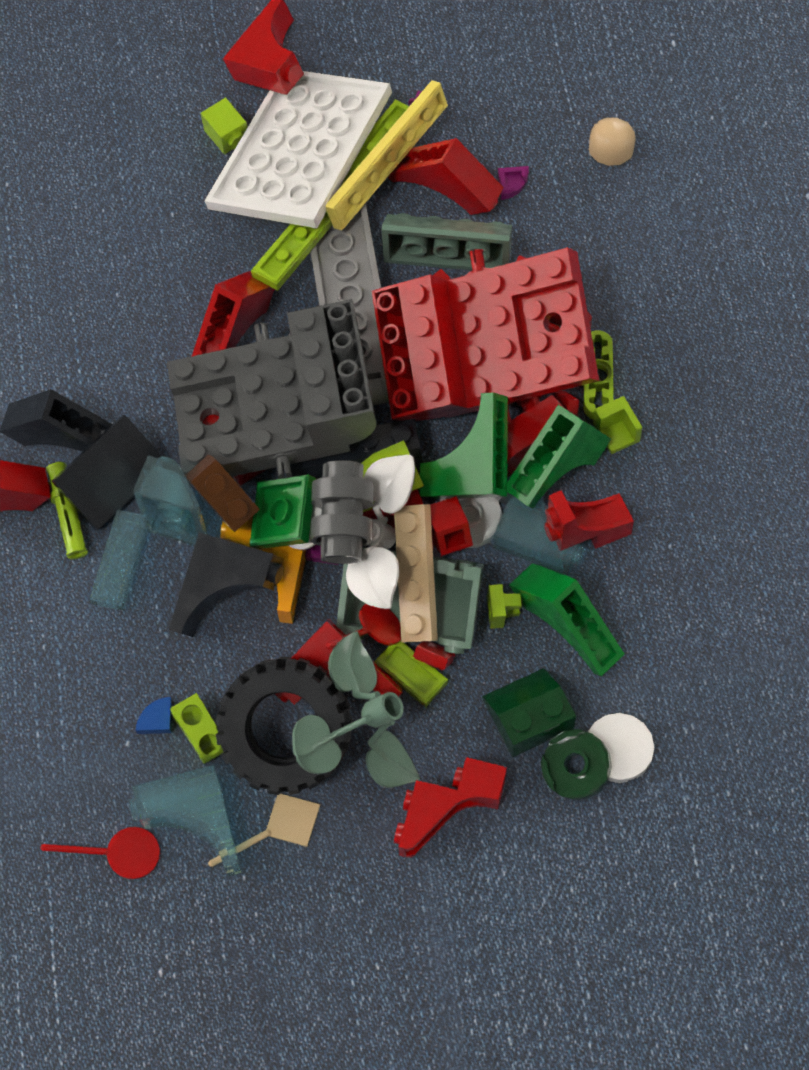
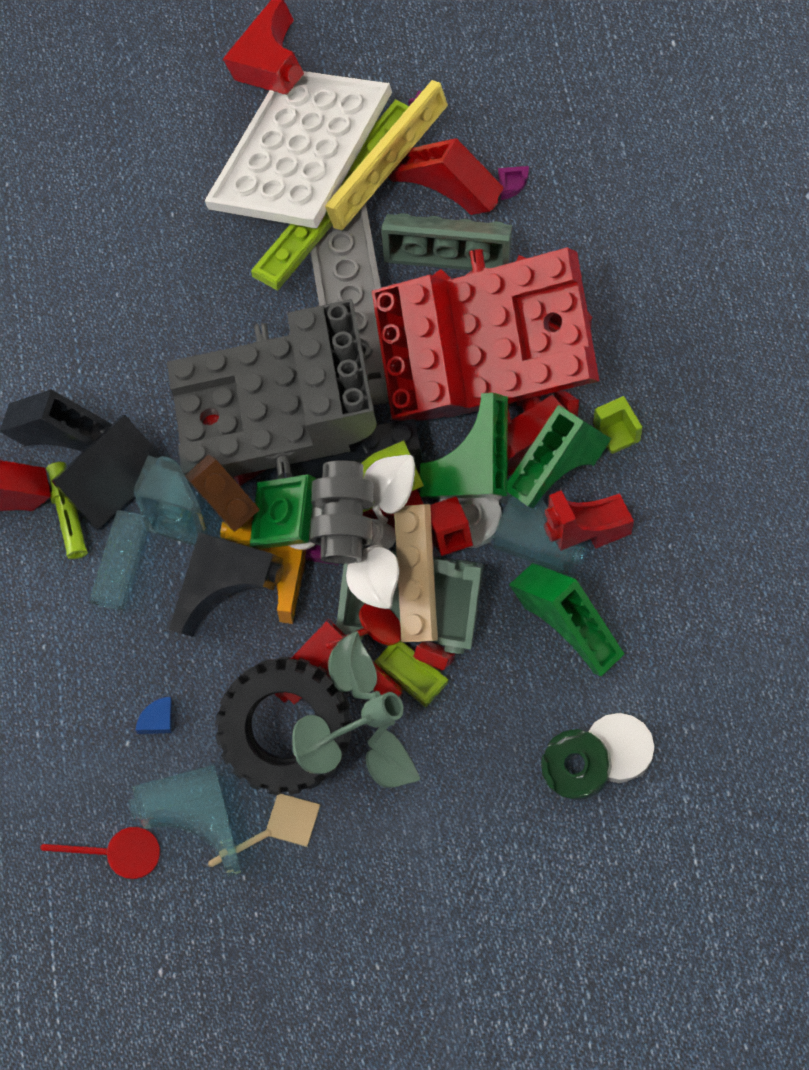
lime leg [170,693,223,764] -> none
red arch [191,271,275,357] -> none
lime brick [201,97,247,155] -> none
red arch [394,757,507,858] -> none
dark green slope [482,668,576,758] -> none
lime tile [486,584,522,629] -> none
lime beam [583,330,614,420] -> none
tan hair [589,118,636,166] -> none

